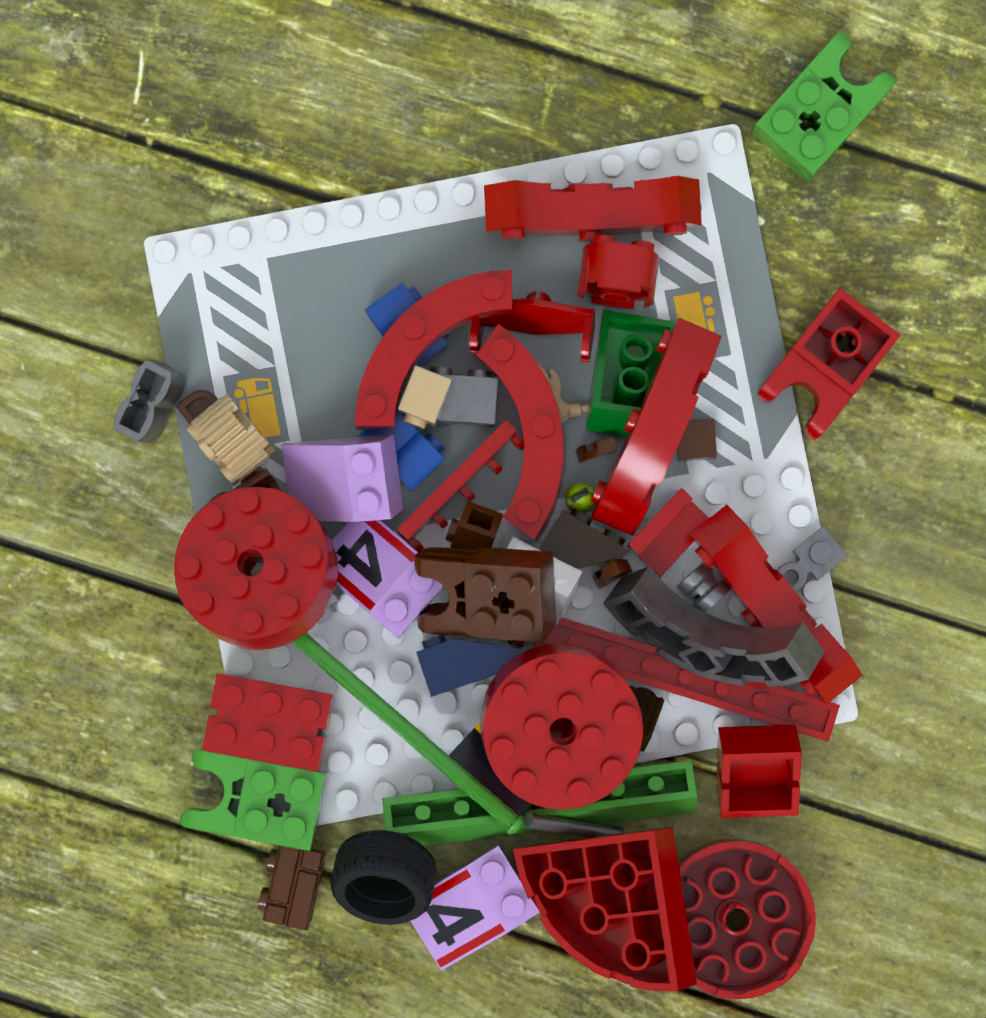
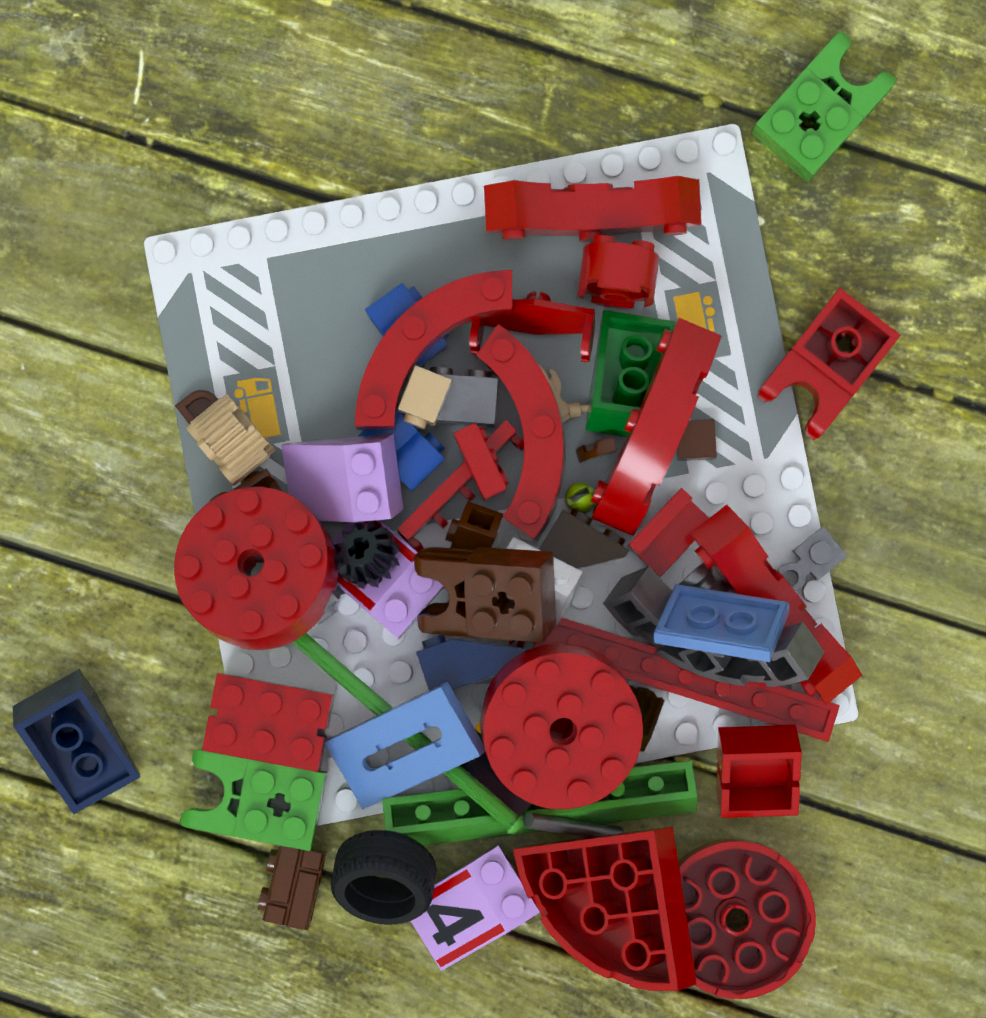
flat silver brick [114,360,185,444] -> none
reddish brown tile [592,559,633,589] -> none
none -> dark blue slope [13,669,140,814]
none -> medium blue piece [325,681,485,809]
none -> black gear [334,521,401,589]
none -> red piece [453,423,509,501]
none -> medium blue tile [654,584,789,662]

